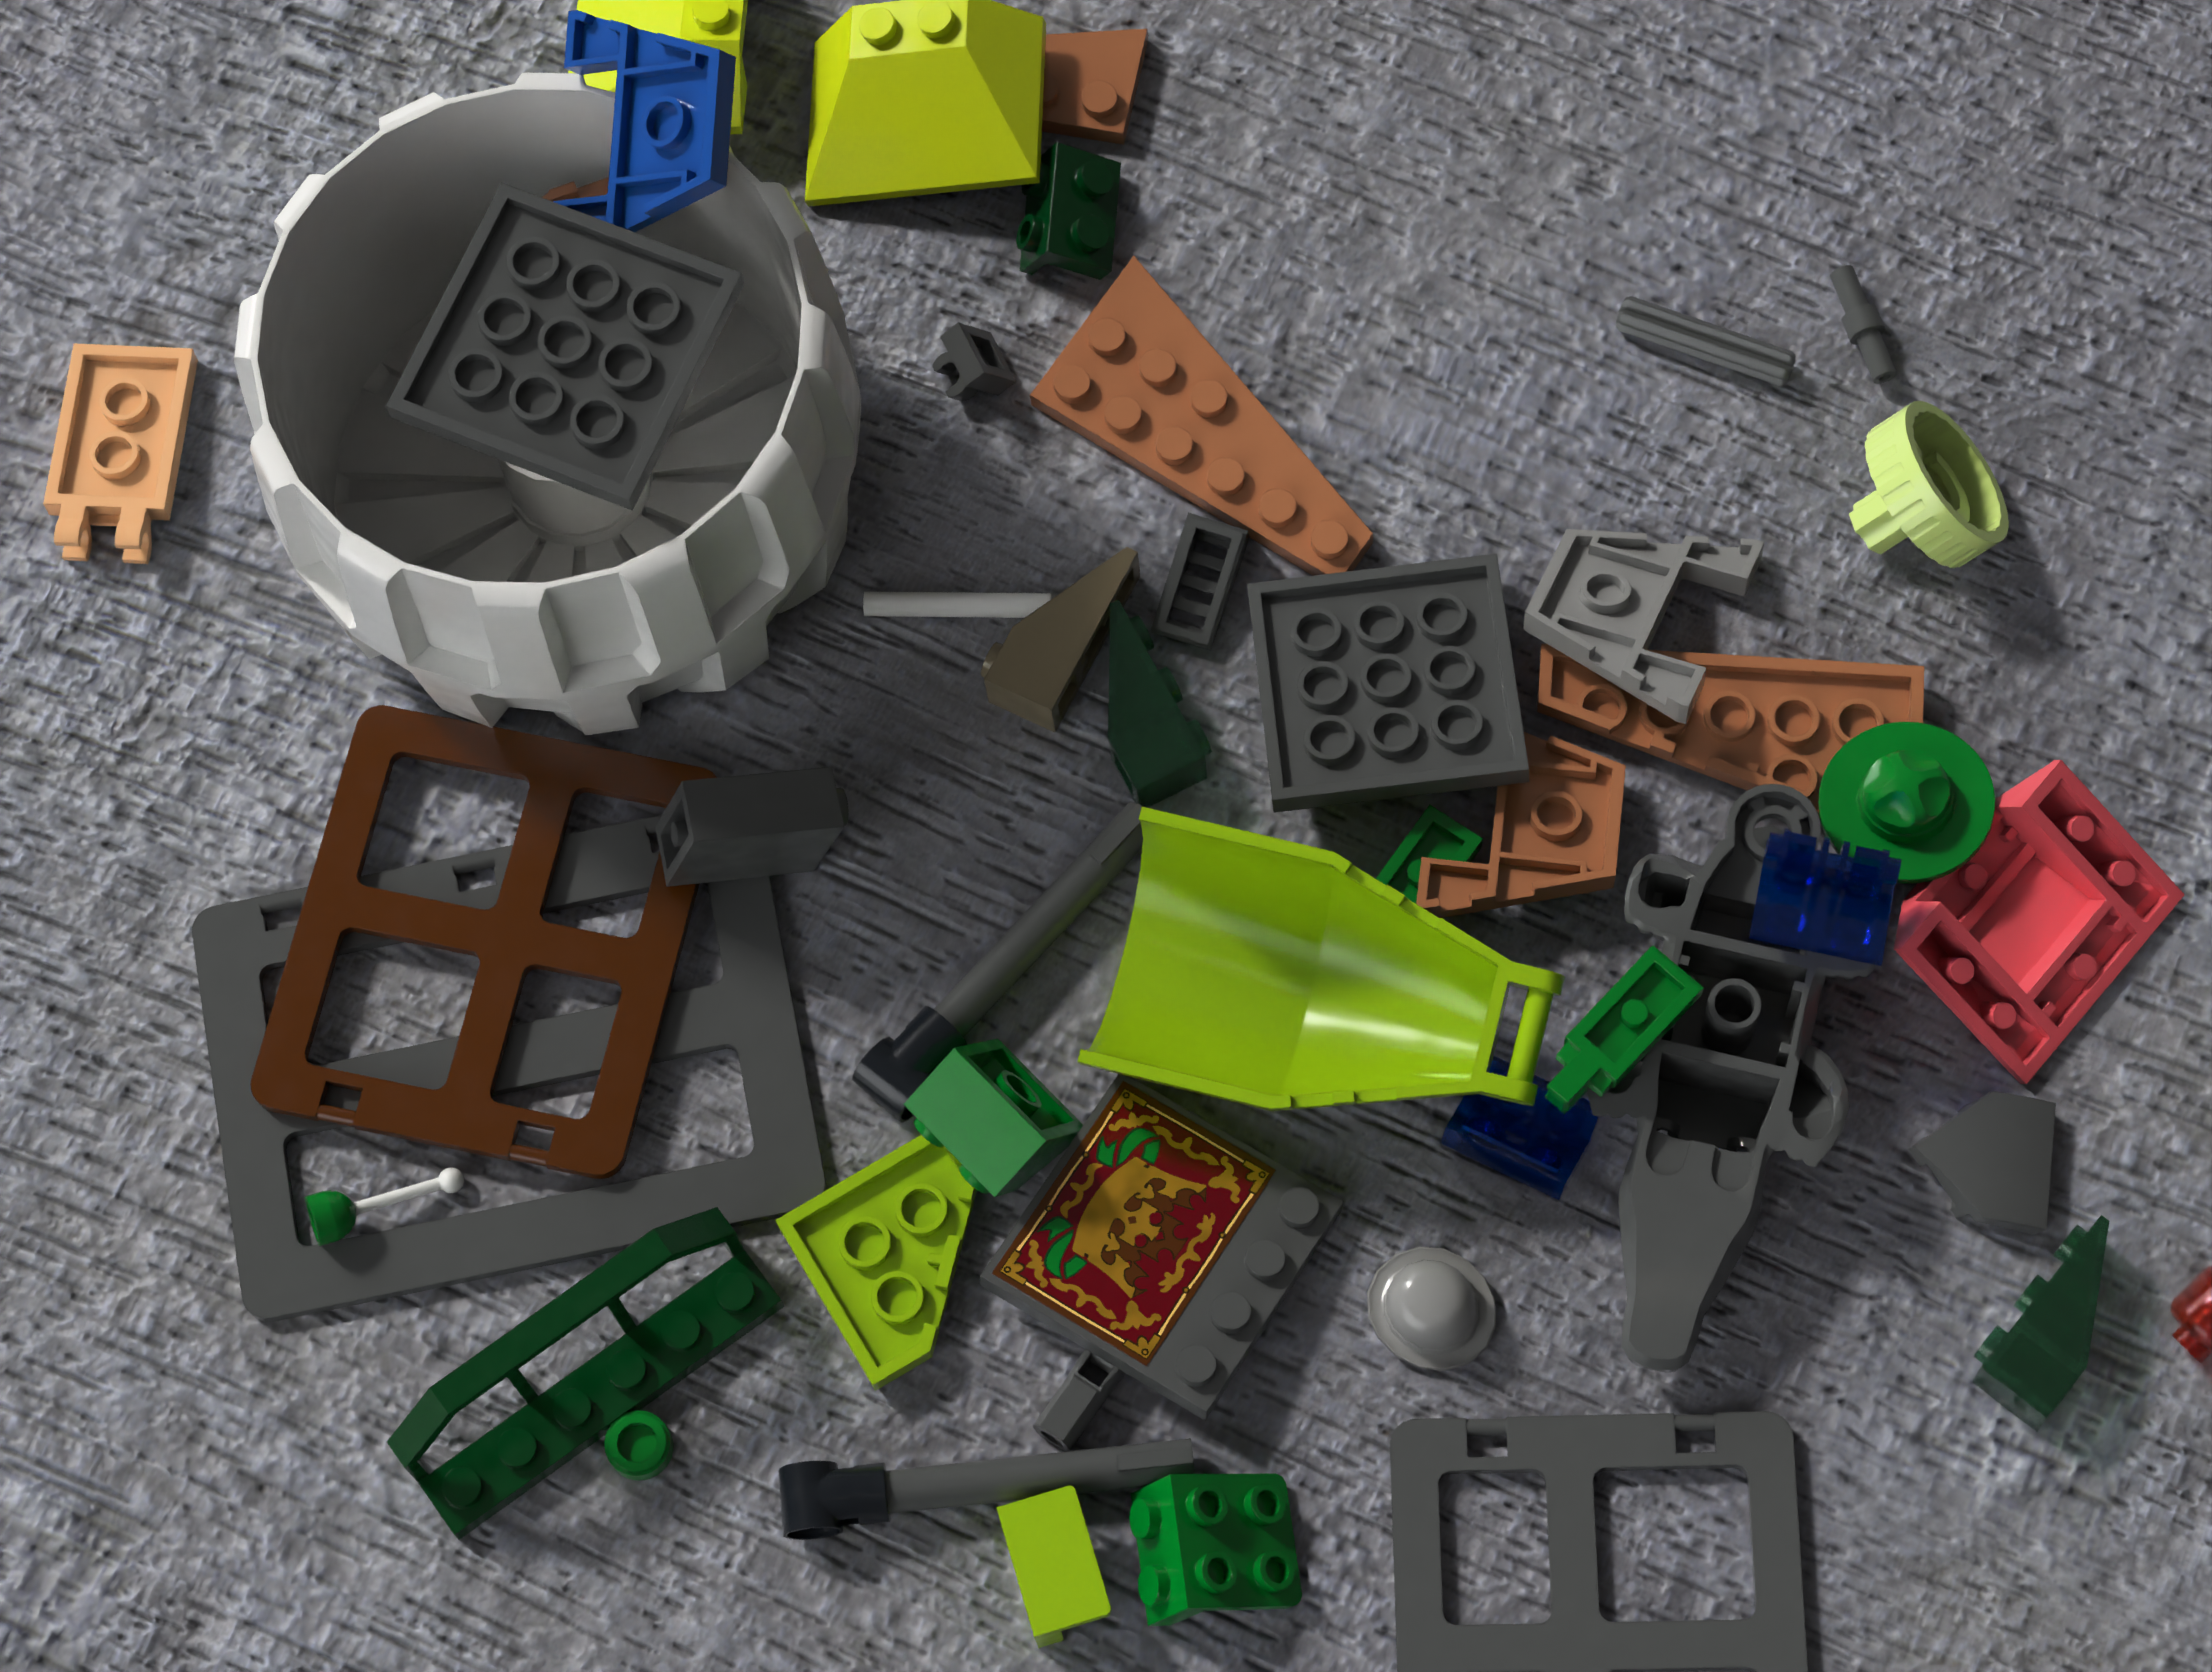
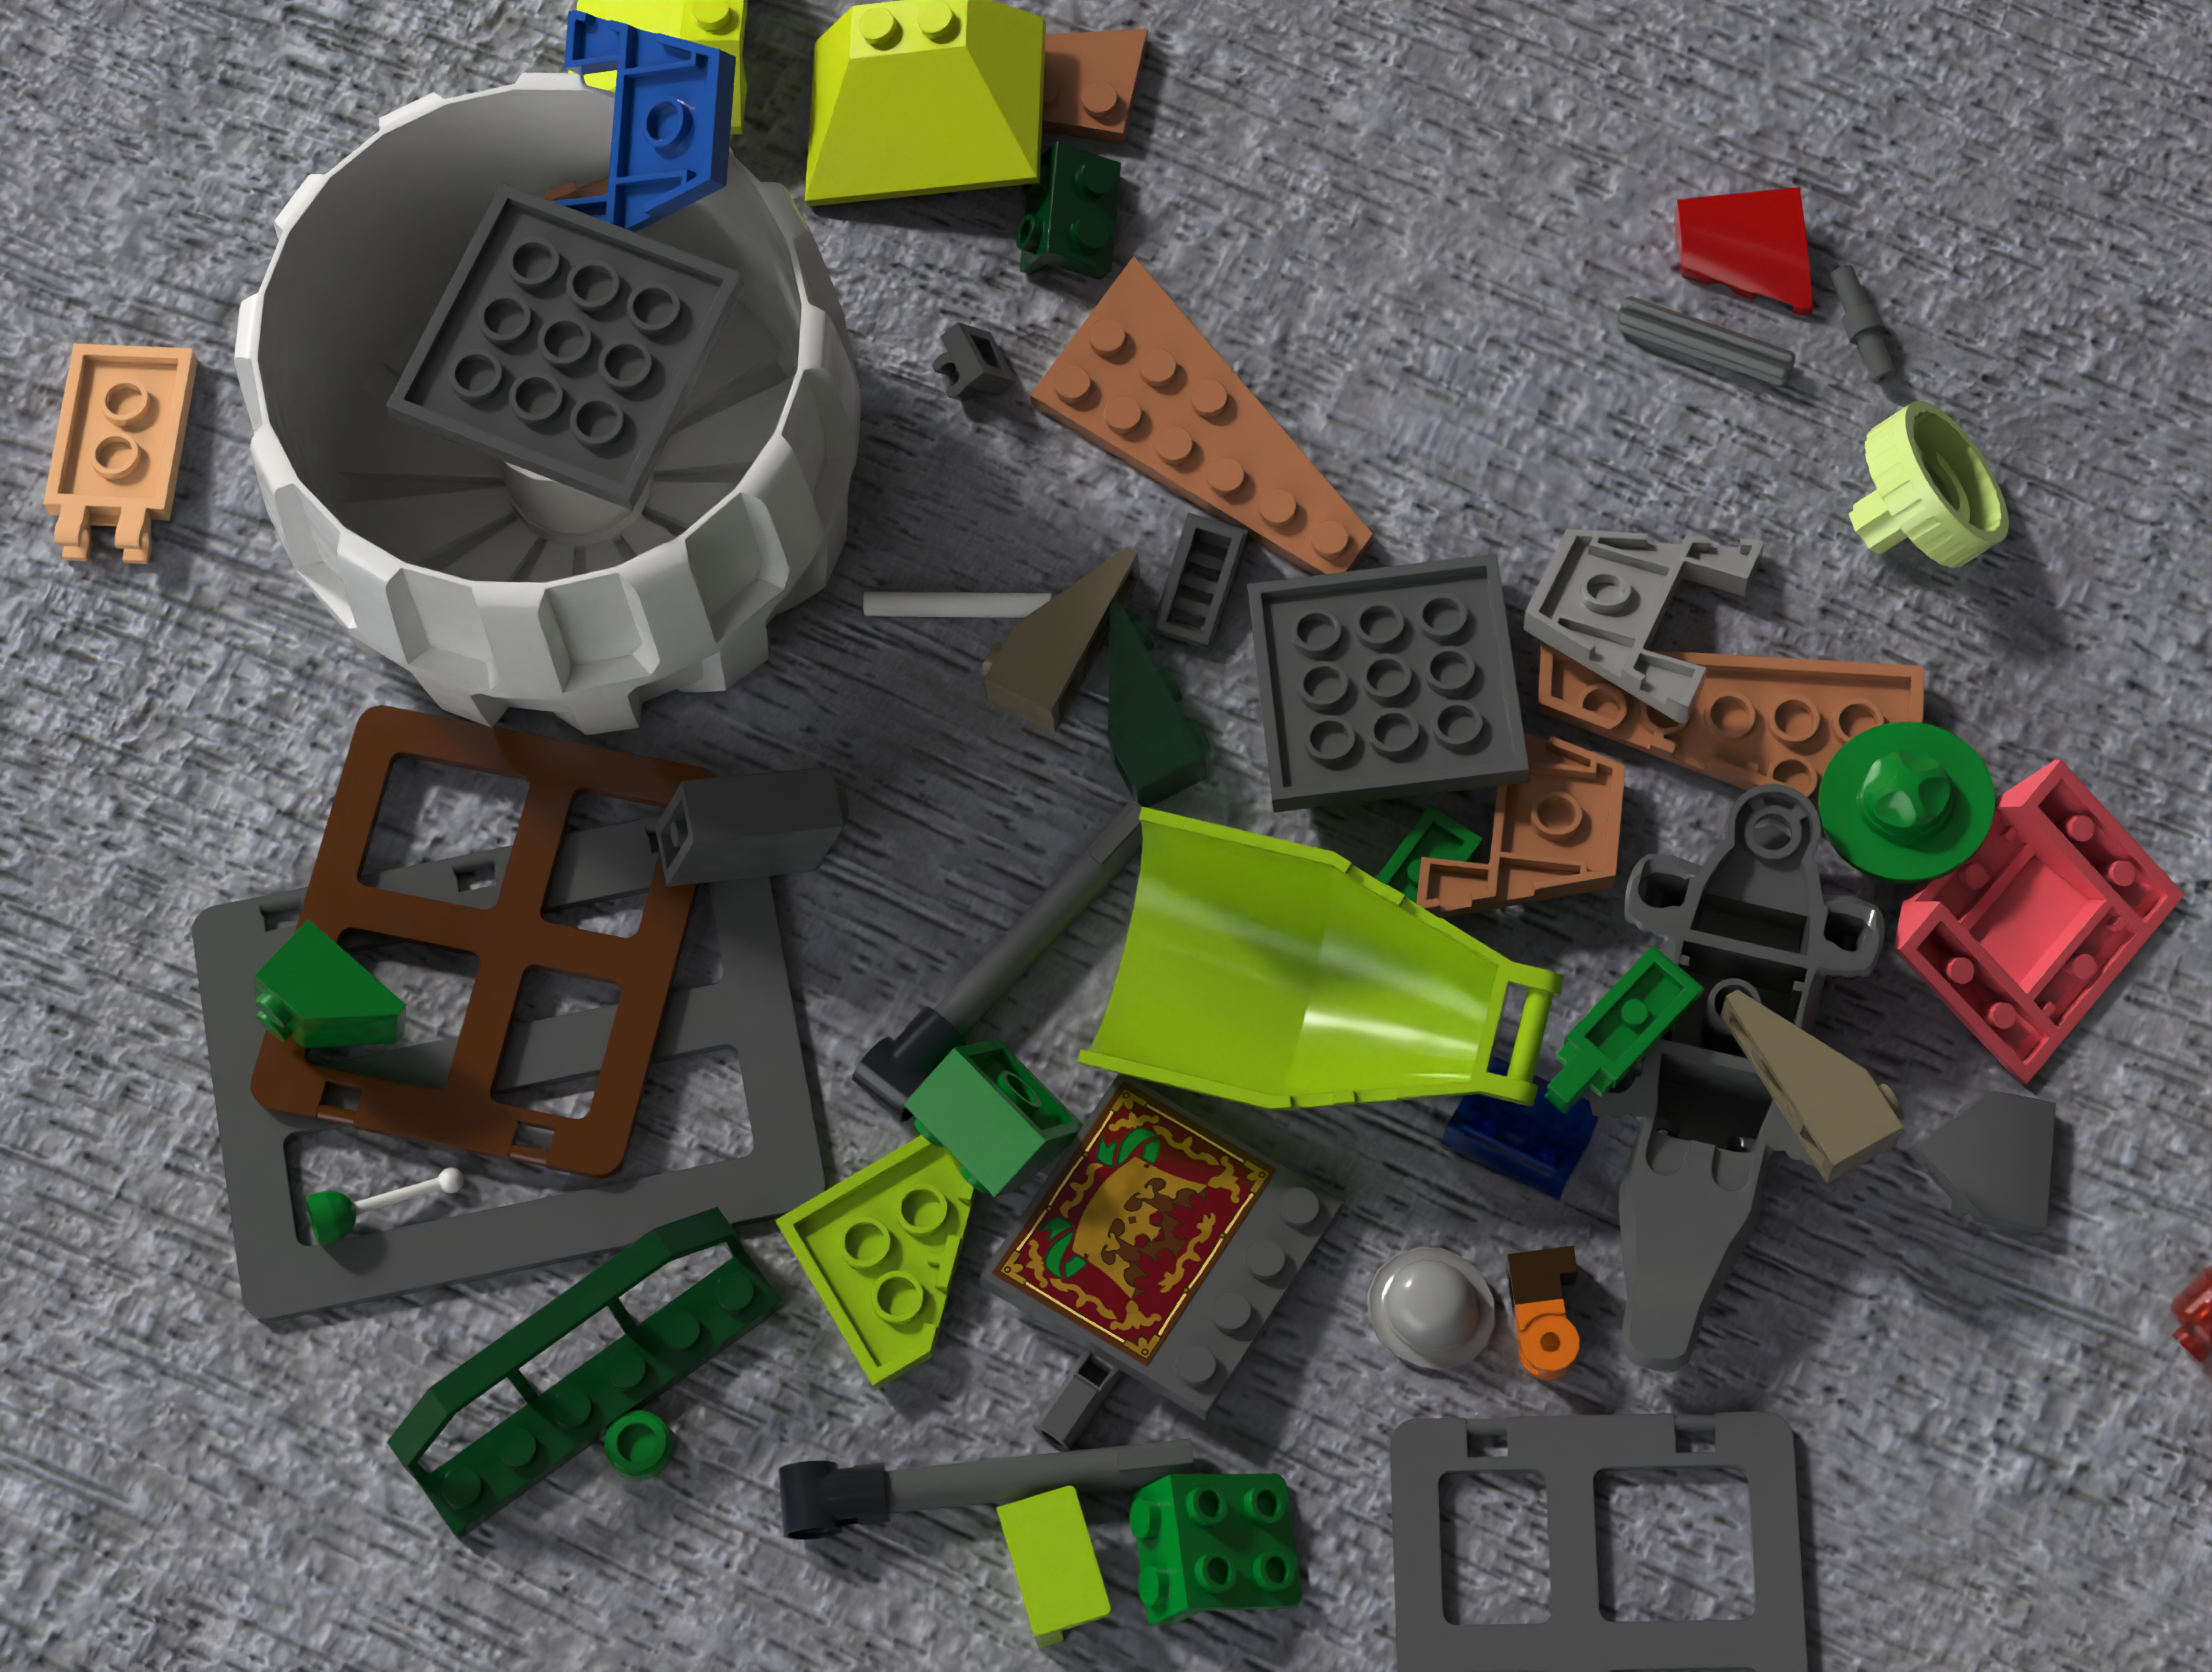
clear blue hinge [1749,828,1901,966] -> none
clear green slope [1972,1215,2109,1432] -> none
none -> green slope [254,919,407,1048]
none -> leg [1505,1246,1580,1381]
none -> red slope [1674,187,1813,315]
none -> dark tan slope [1721,990,1904,1184]

